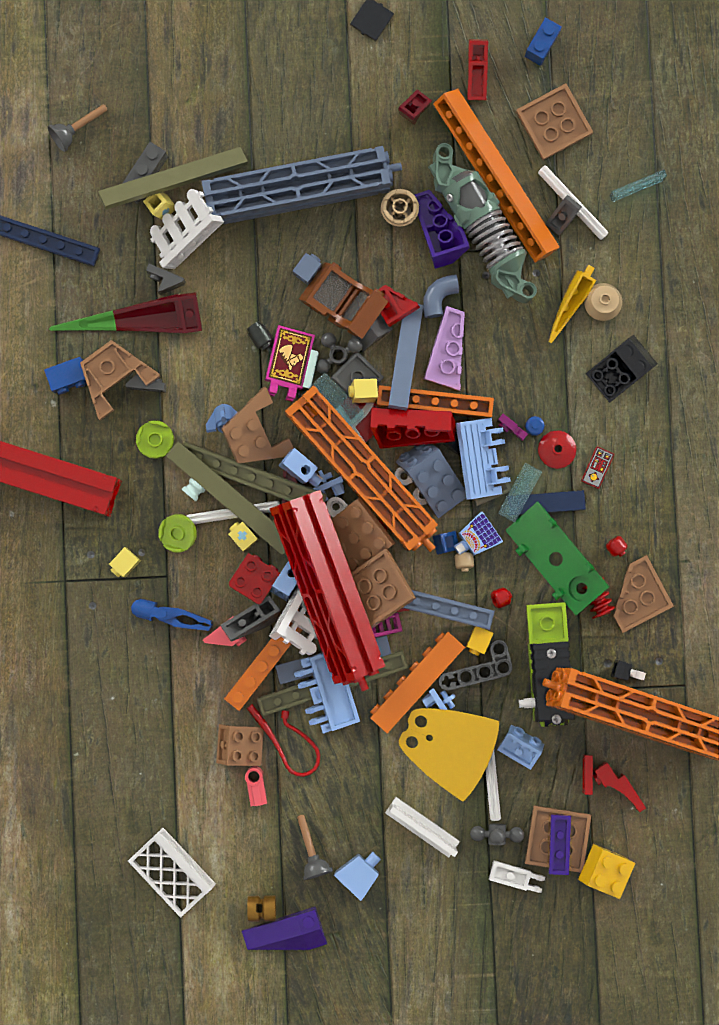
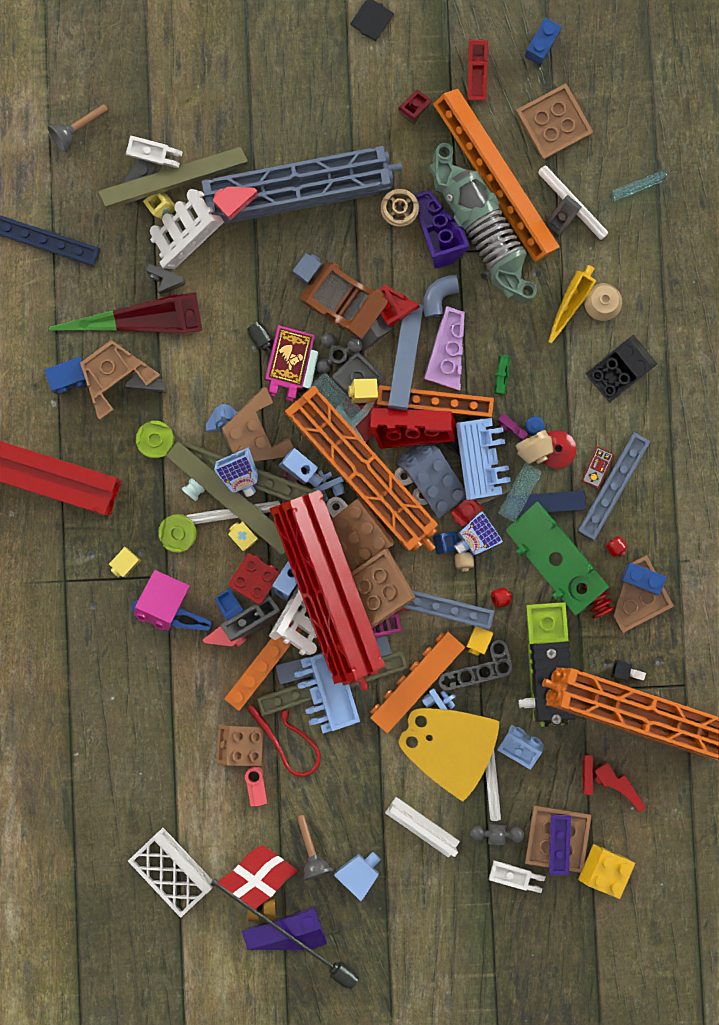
none -> white hinge [126,136,183,168]
none -> dark pink panel [134,570,190,631]
none -> flag [210,845,359,989]
none -> coral slope [213,187,258,221]
none -> torso [214,447,258,497]
none -> blue tile [214,588,243,621]
none -> red bracket [451,499,484,527]
none -> green pin [494,355,511,395]
none -> tan cone [516,430,553,465]
none -> sand blue tile [577,432,651,541]
none -> blue brick [620,562,667,595]

